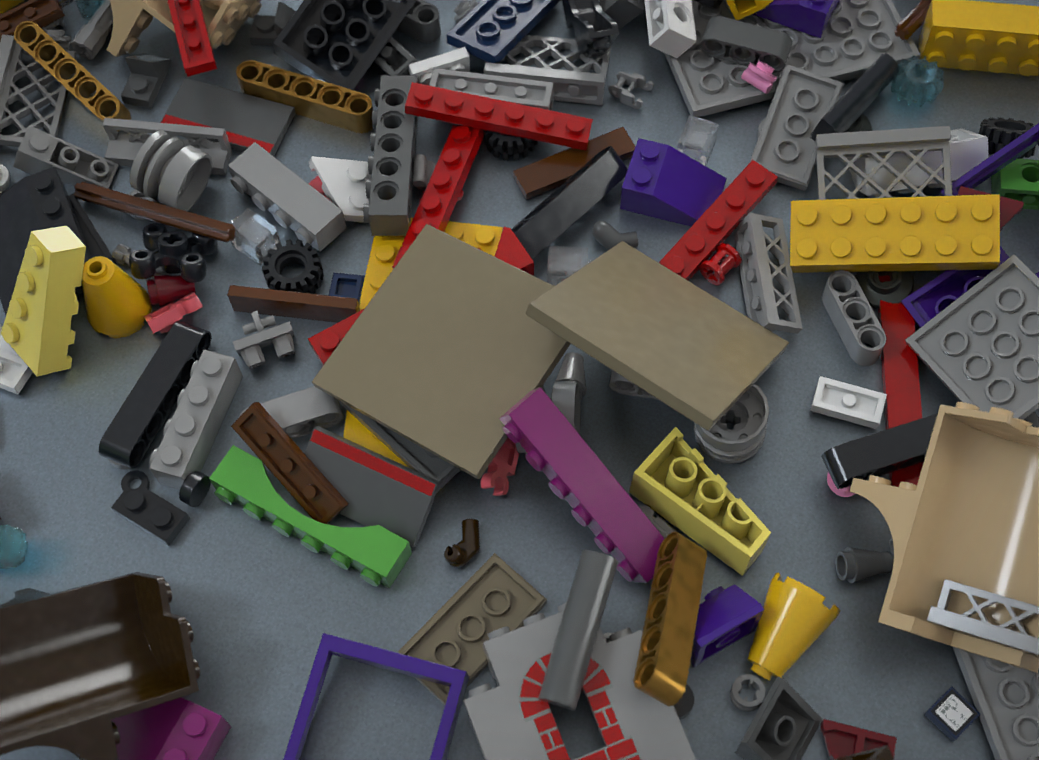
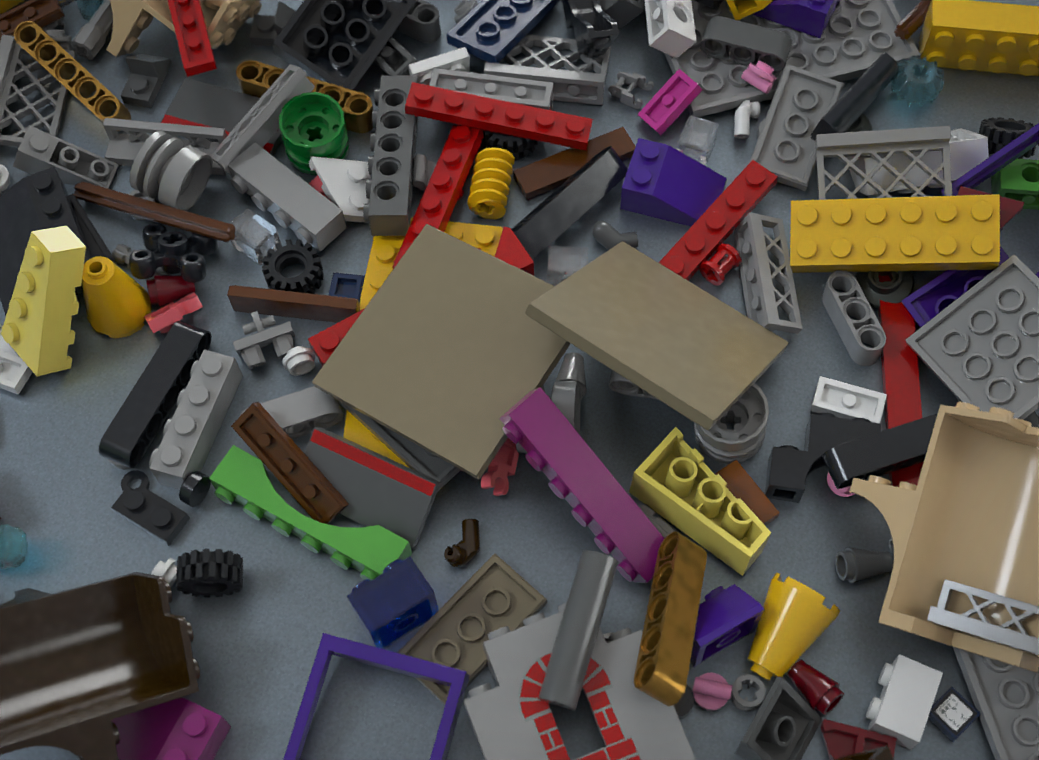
none -> white plate [151,558,177,588]
none -> black tyre [176,549,243,598]
none -> light grey fence [210,64,315,175]
none -> green wheel [279,92,349,175]
none -> white plate [282,346,315,376]
none -> clear blue brick [347,556,439,649]
none -> yellow piece [467,147,515,220]
none -> dark pink plate [637,69,703,136]
none -> bright pink plate [692,672,732,711]
none -> dark orange tile [715,459,779,526]
none -> white arm [734,100,760,139]
none -> black arch [765,413,881,503]
none -> dark red cone [787,659,844,715]
none -> white brick [866,654,943,750]

